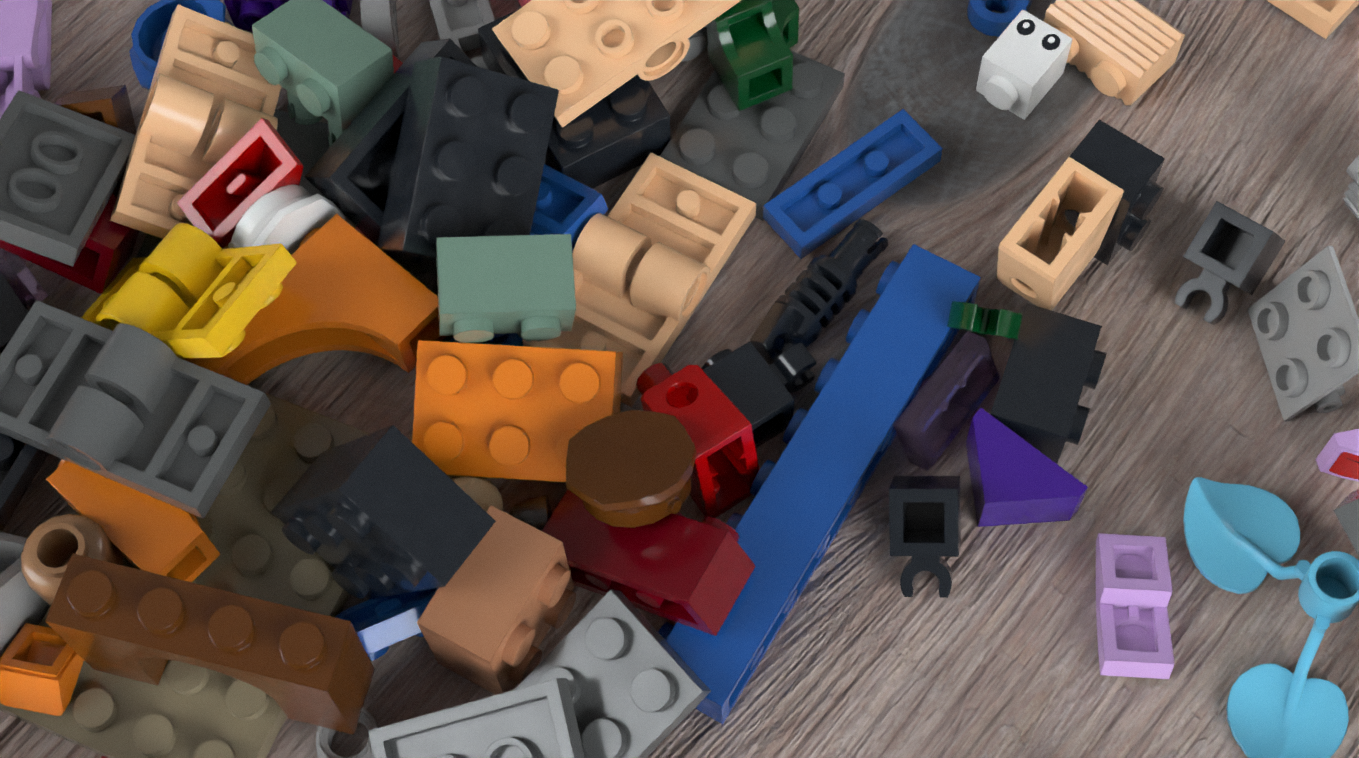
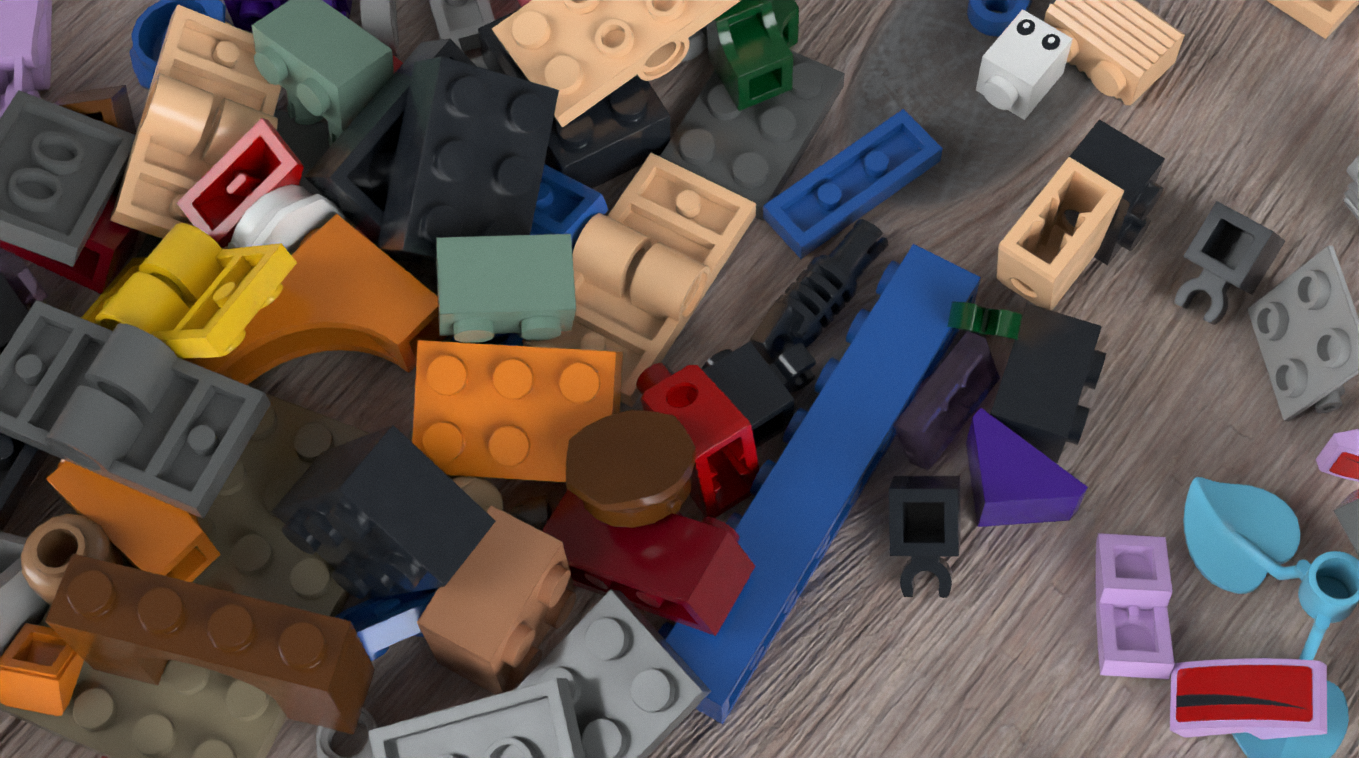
none -> slope [1170,658,1327,740]

